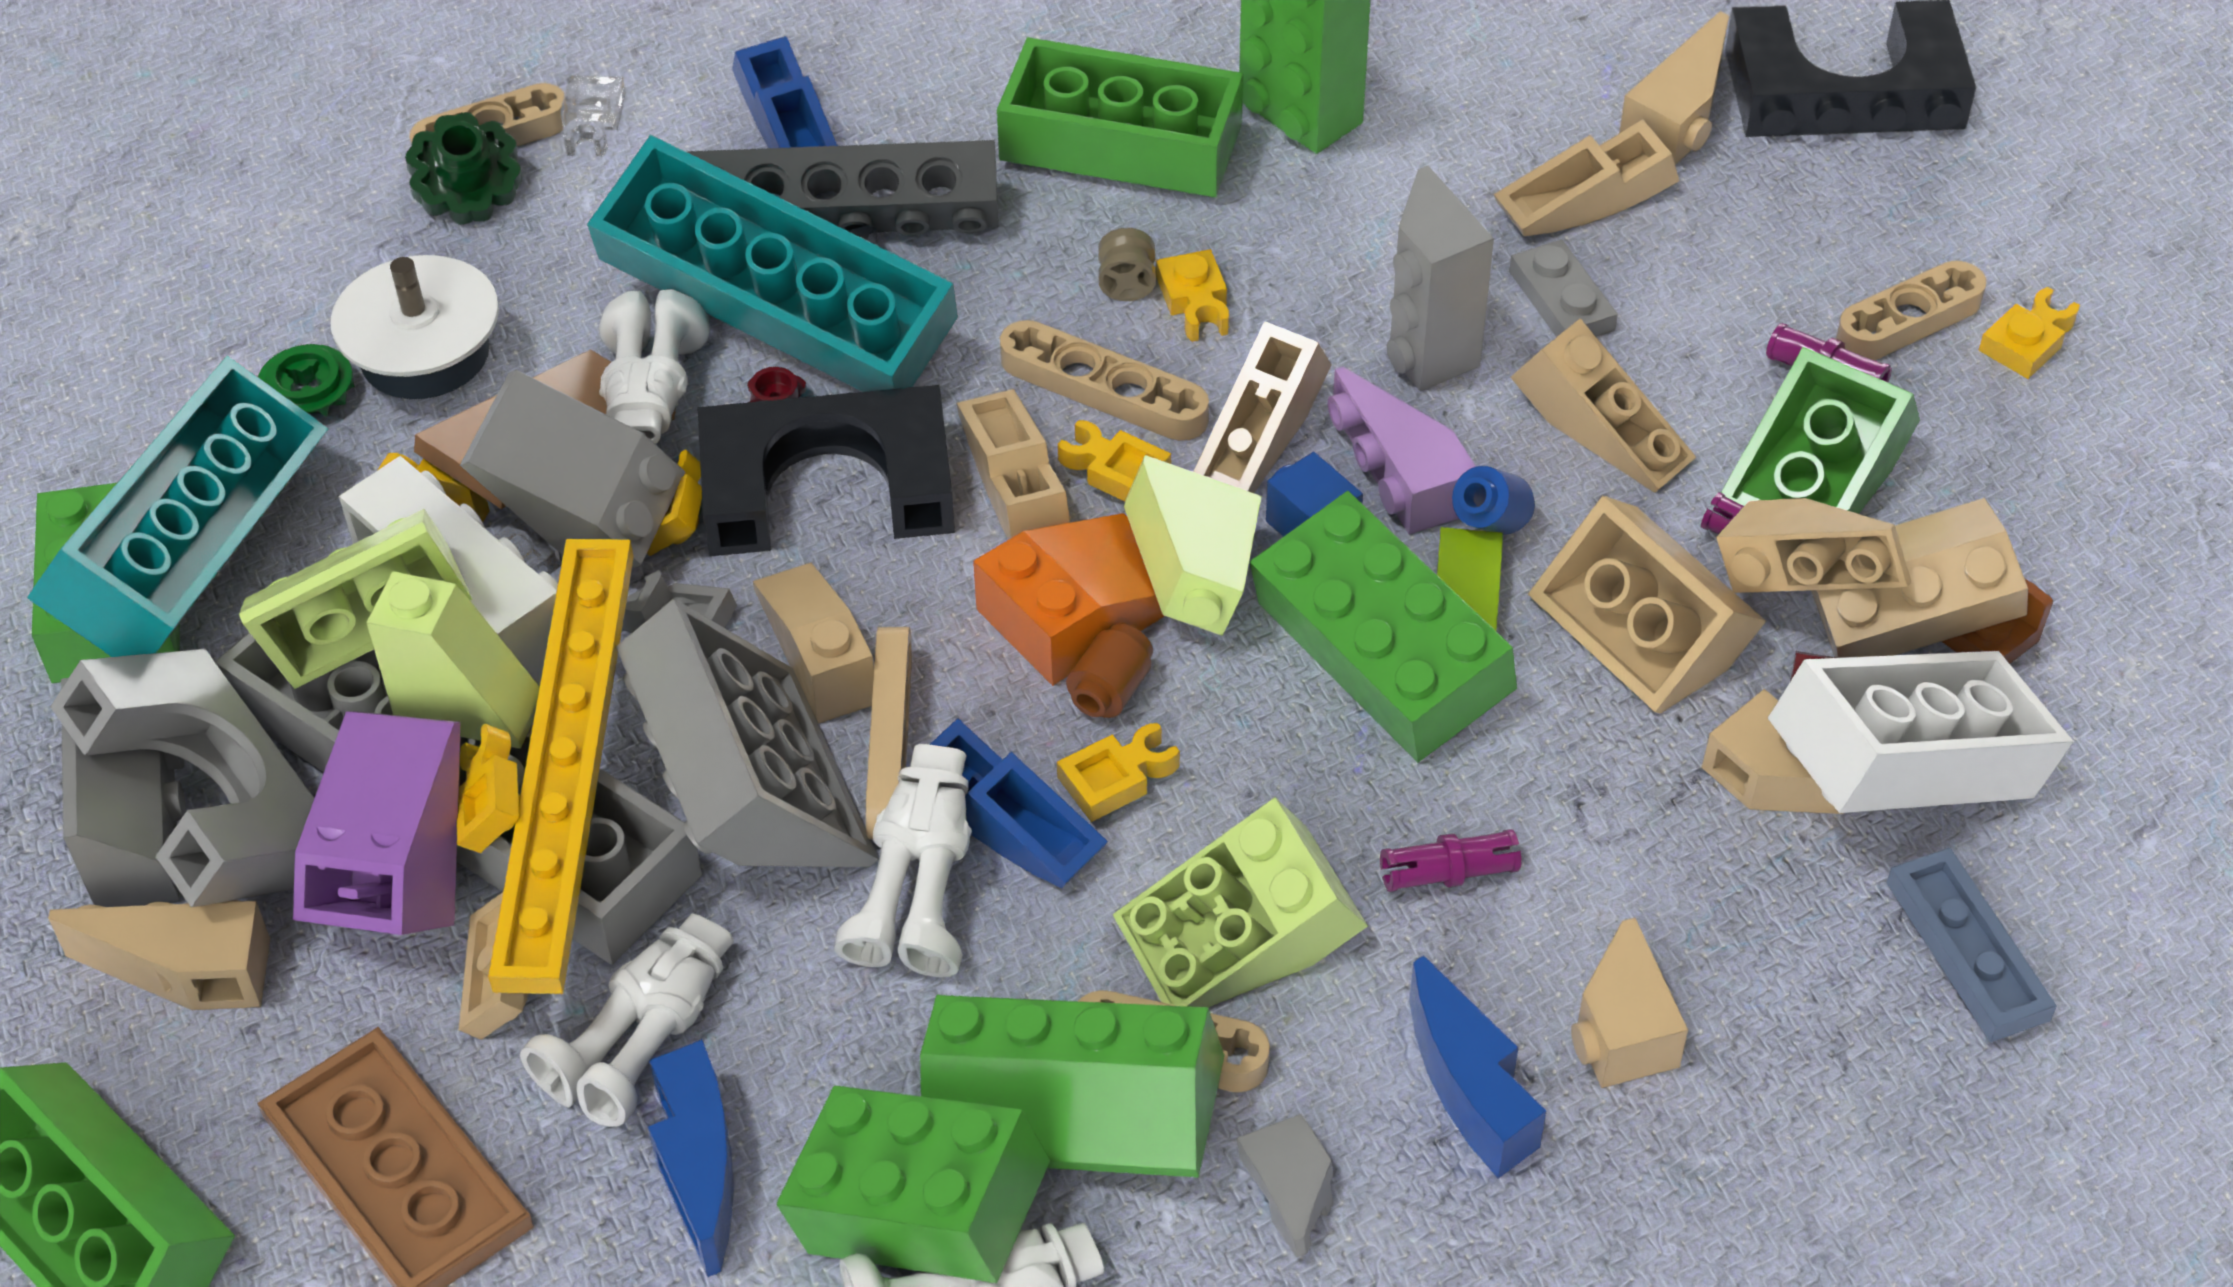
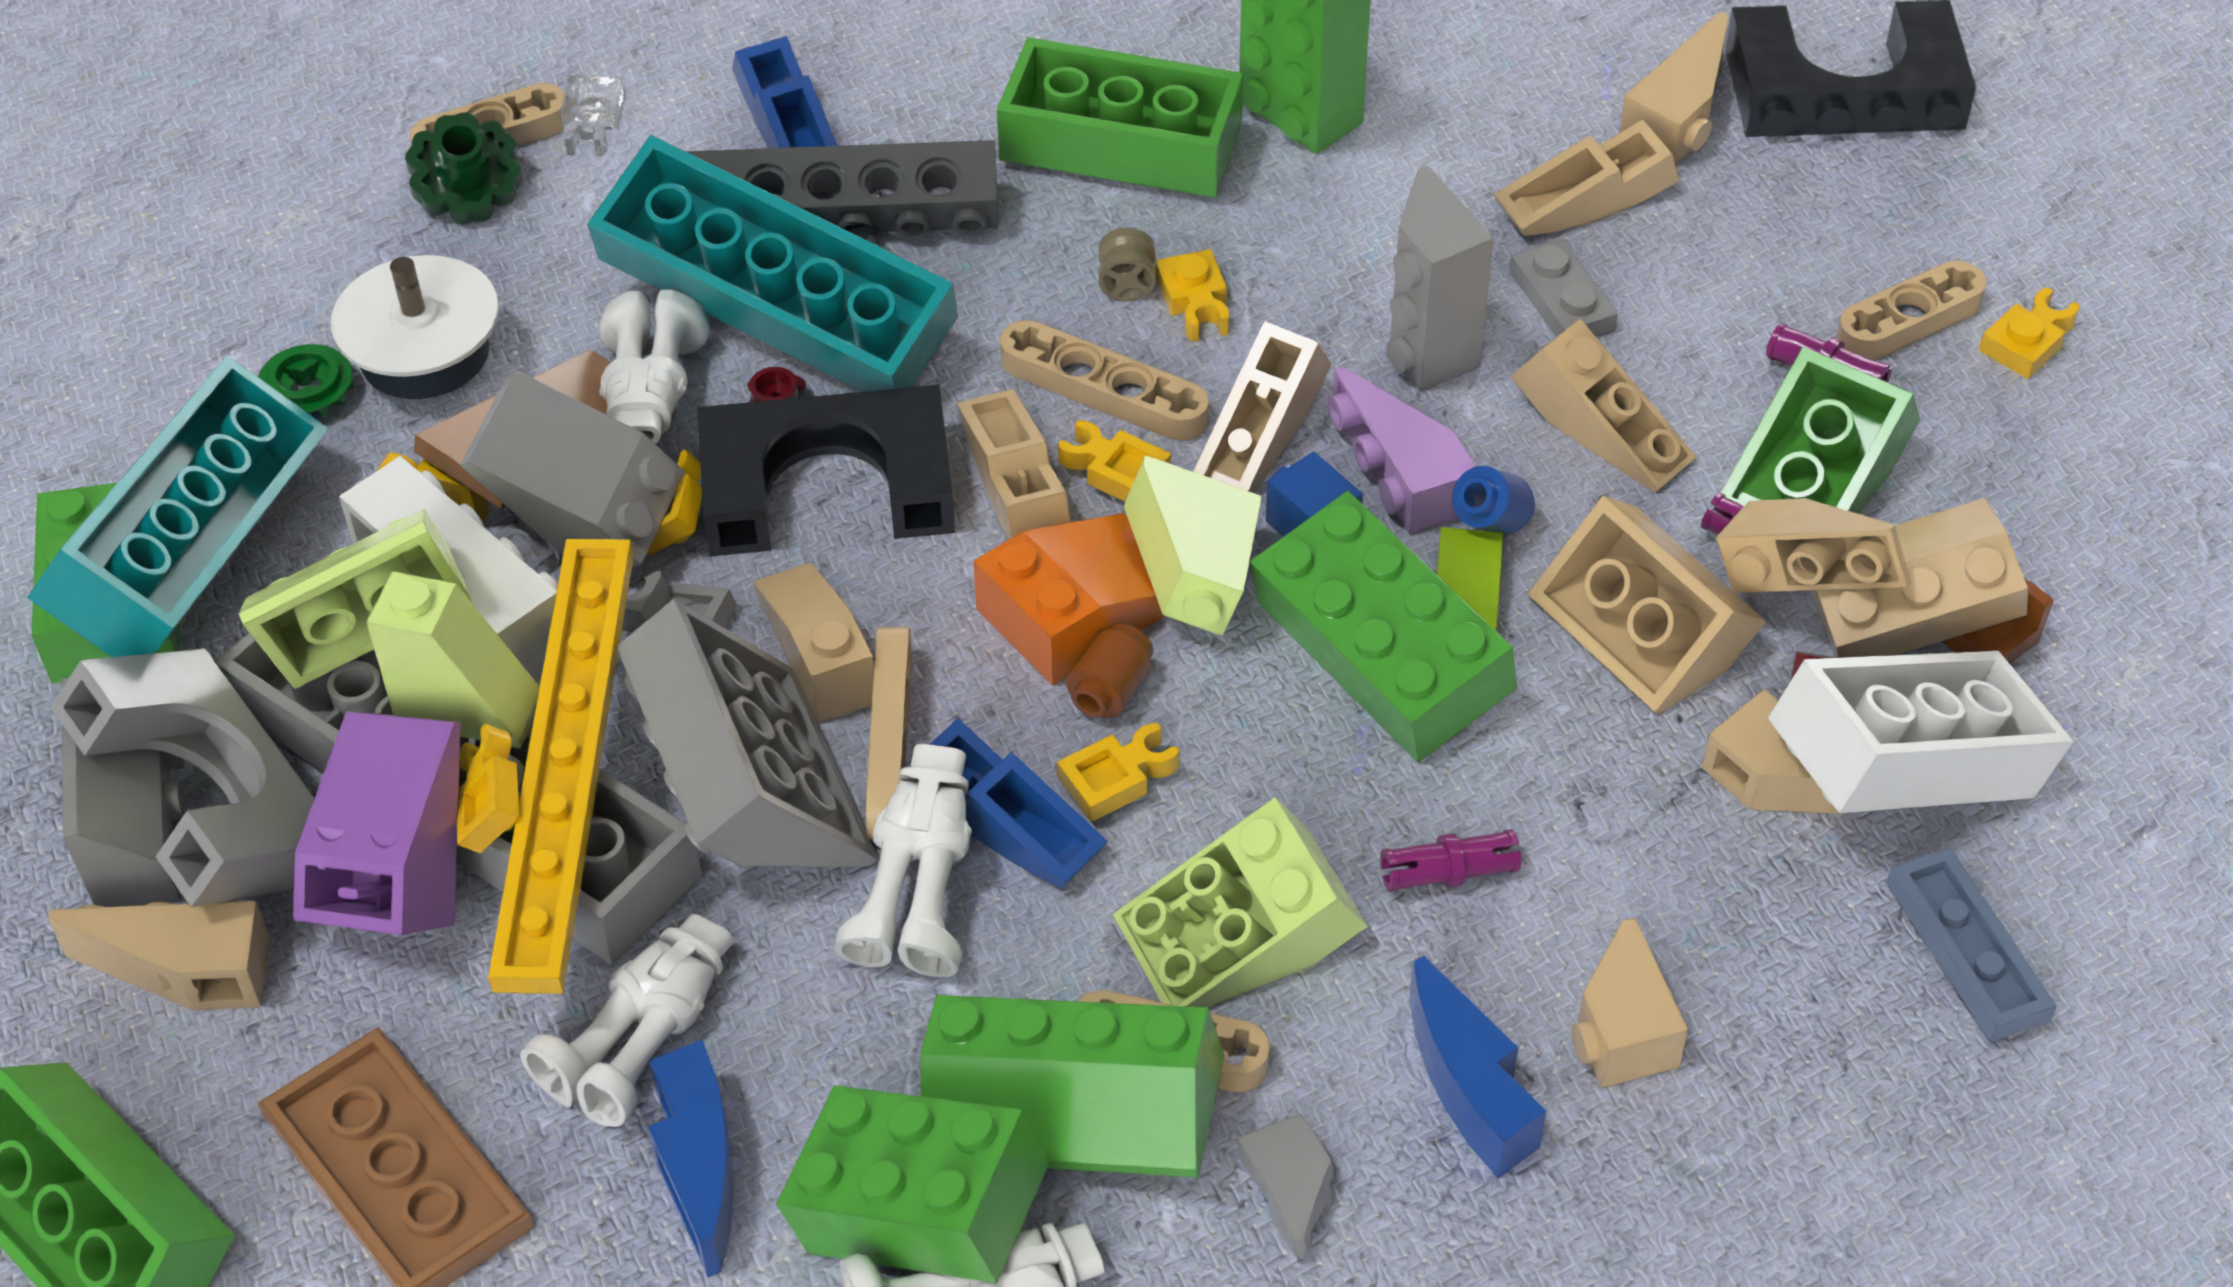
tan plate [459,892,528,1040] -> none

